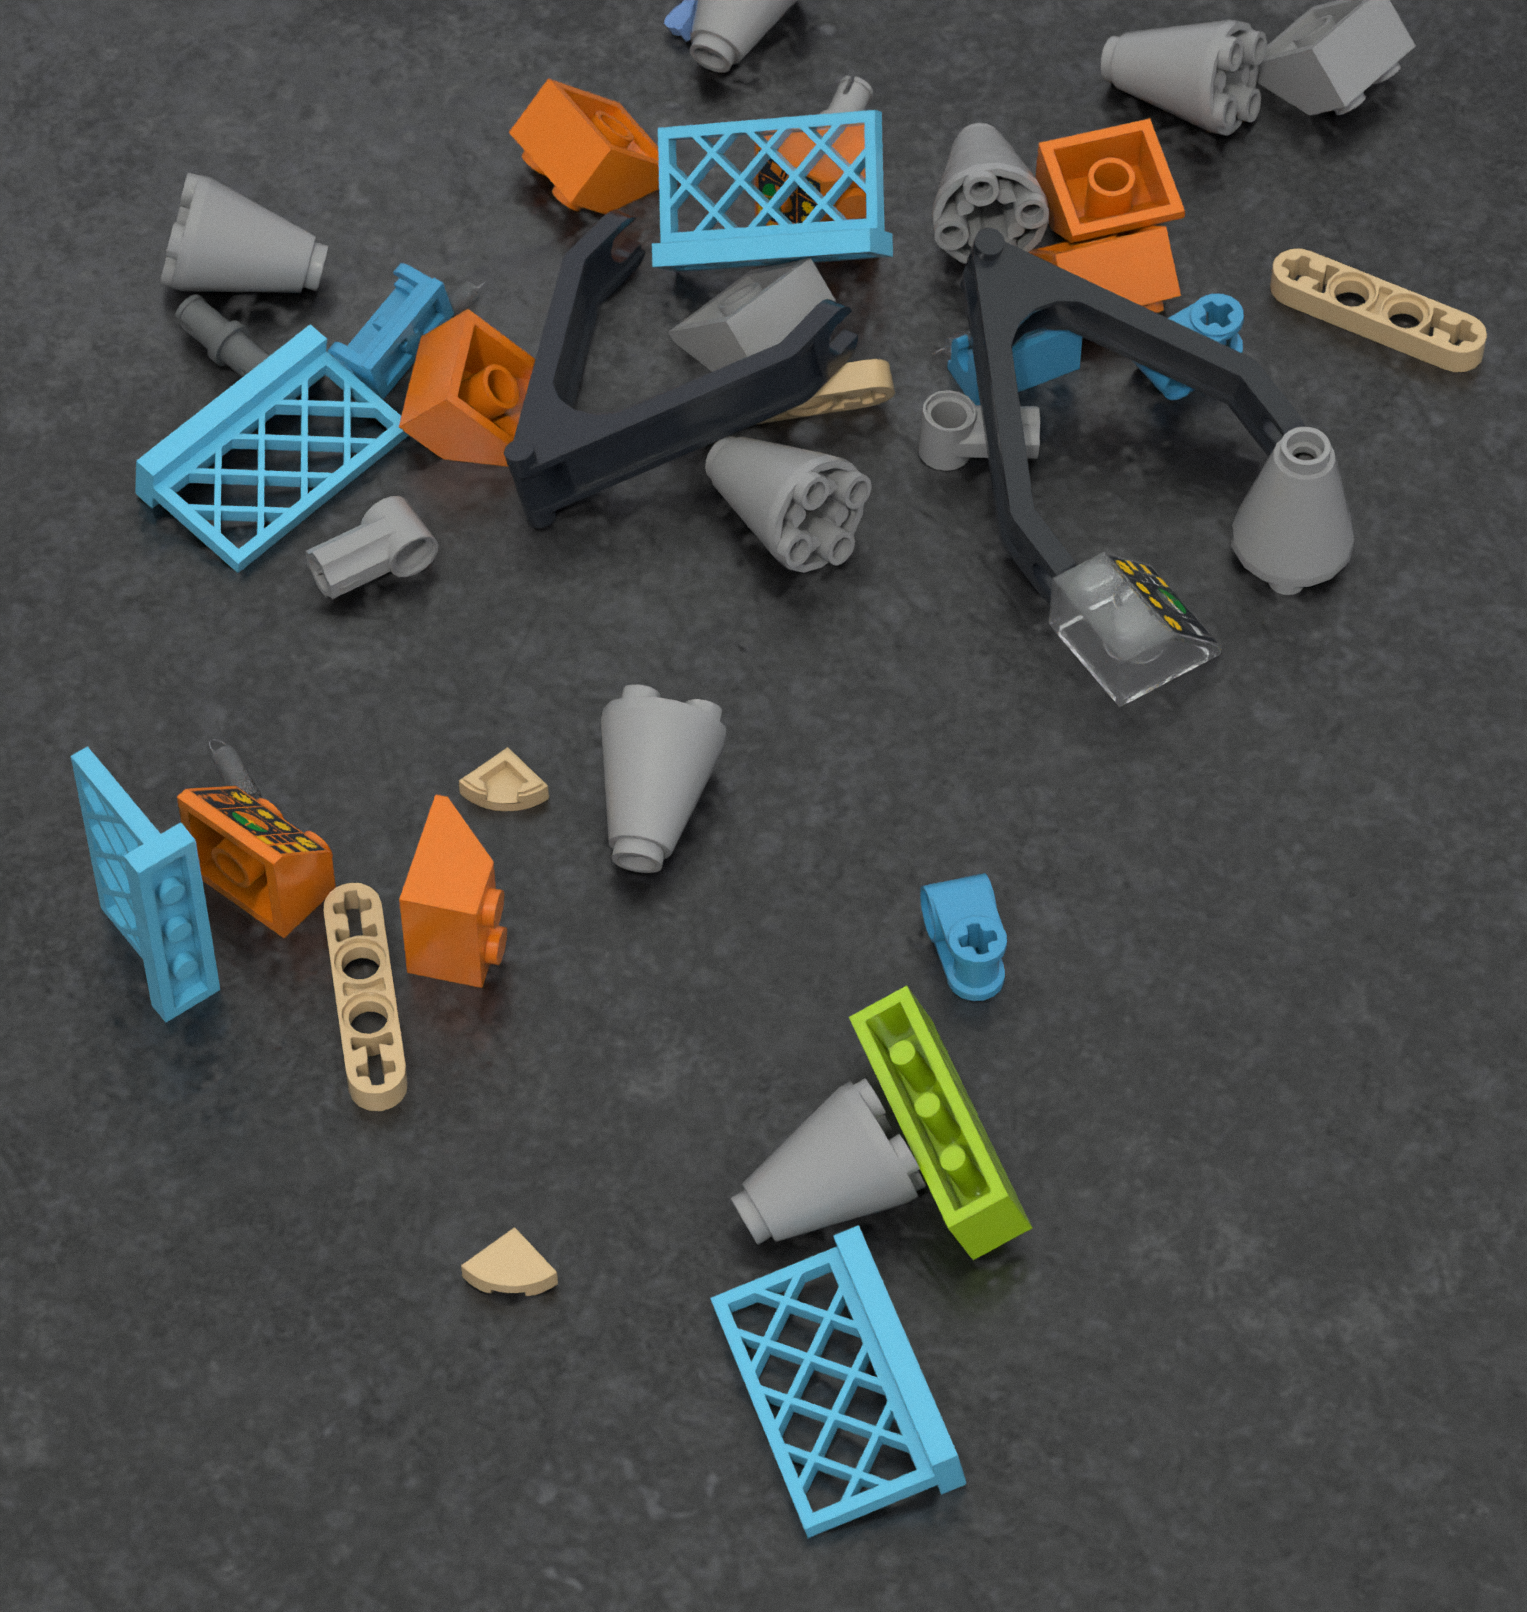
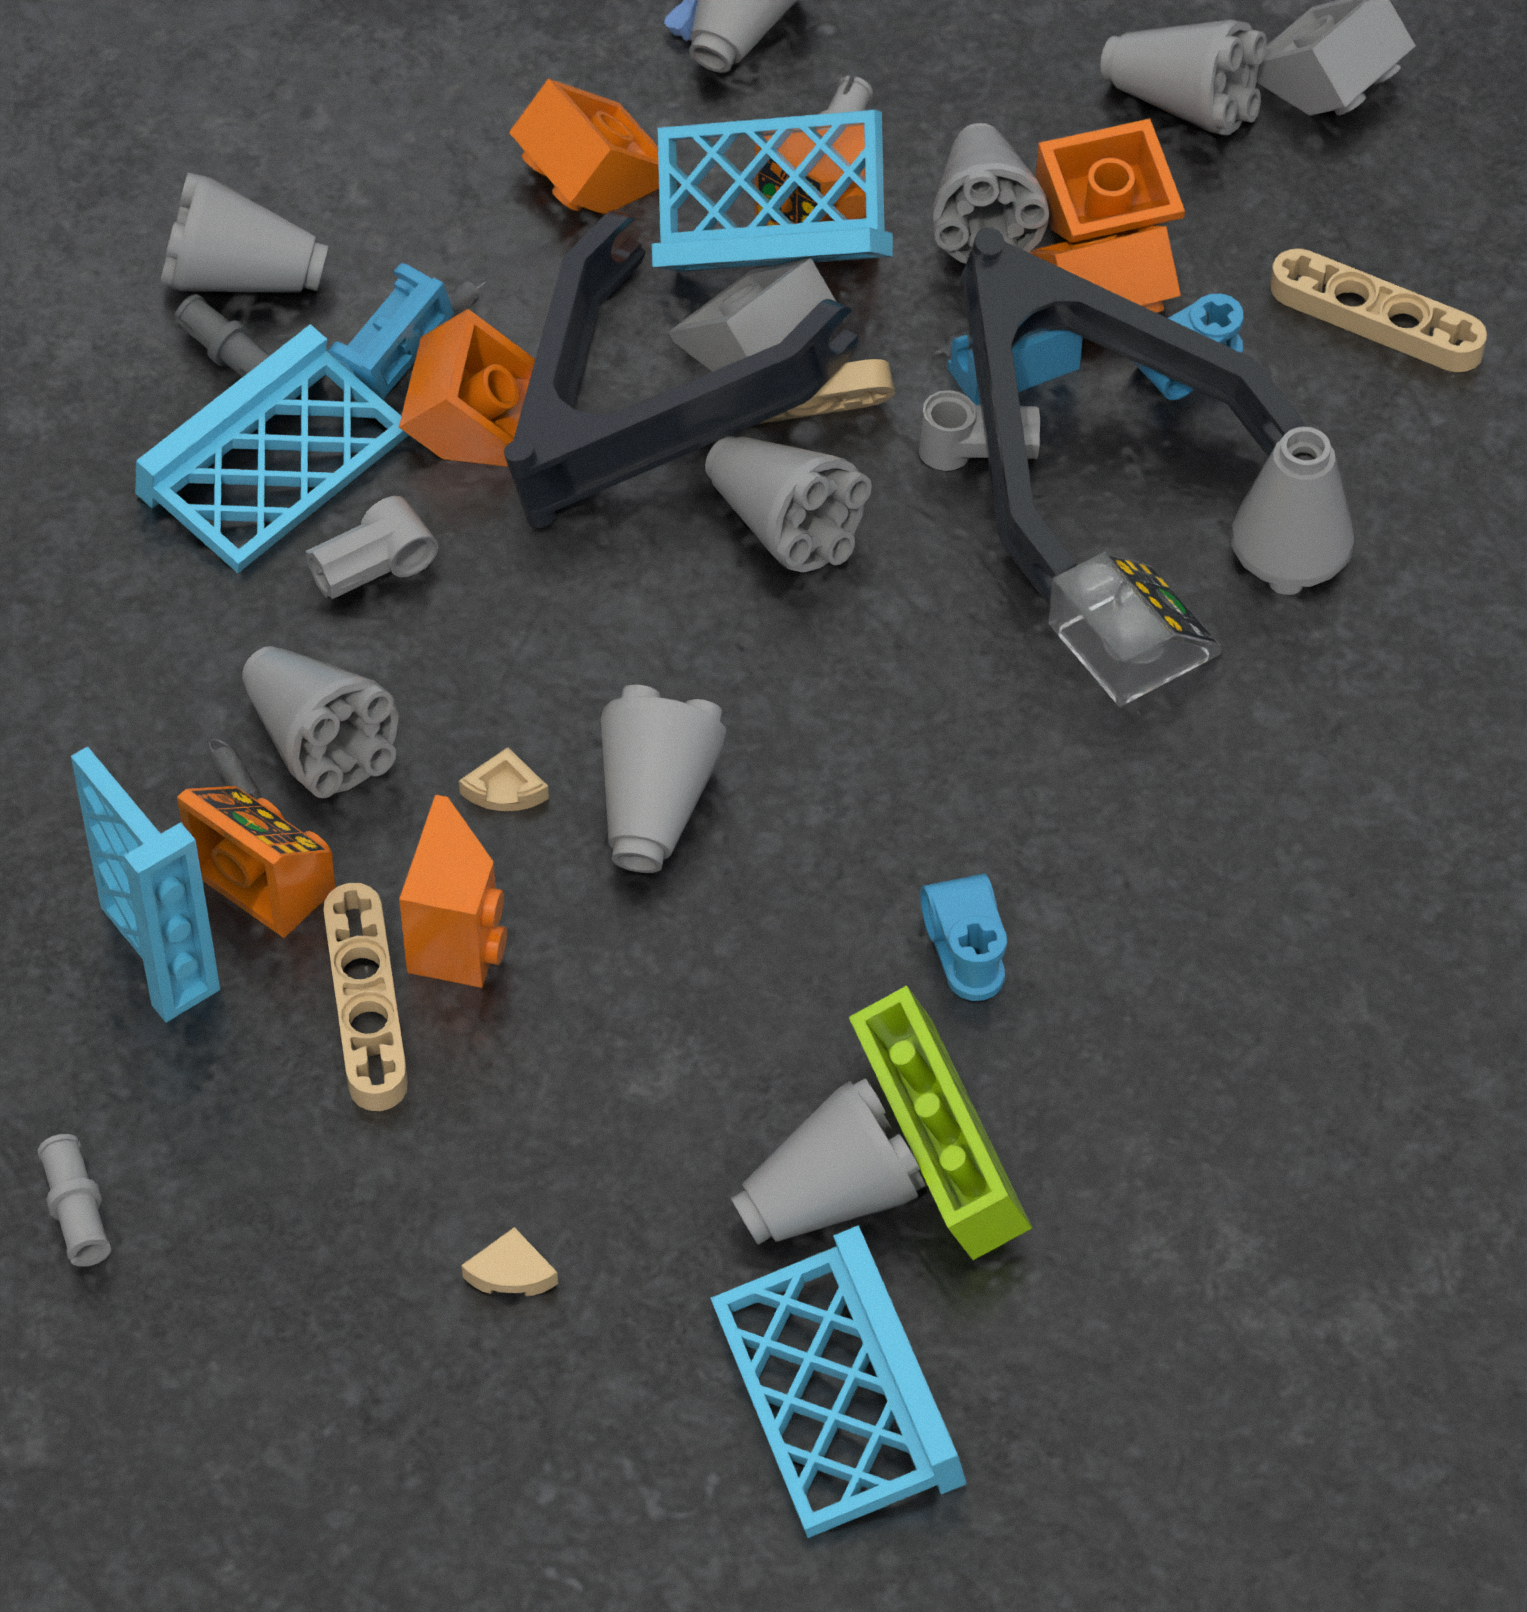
none -> light grey pin [38,1134,111,1267]
none -> light grey cone [242,646,399,798]

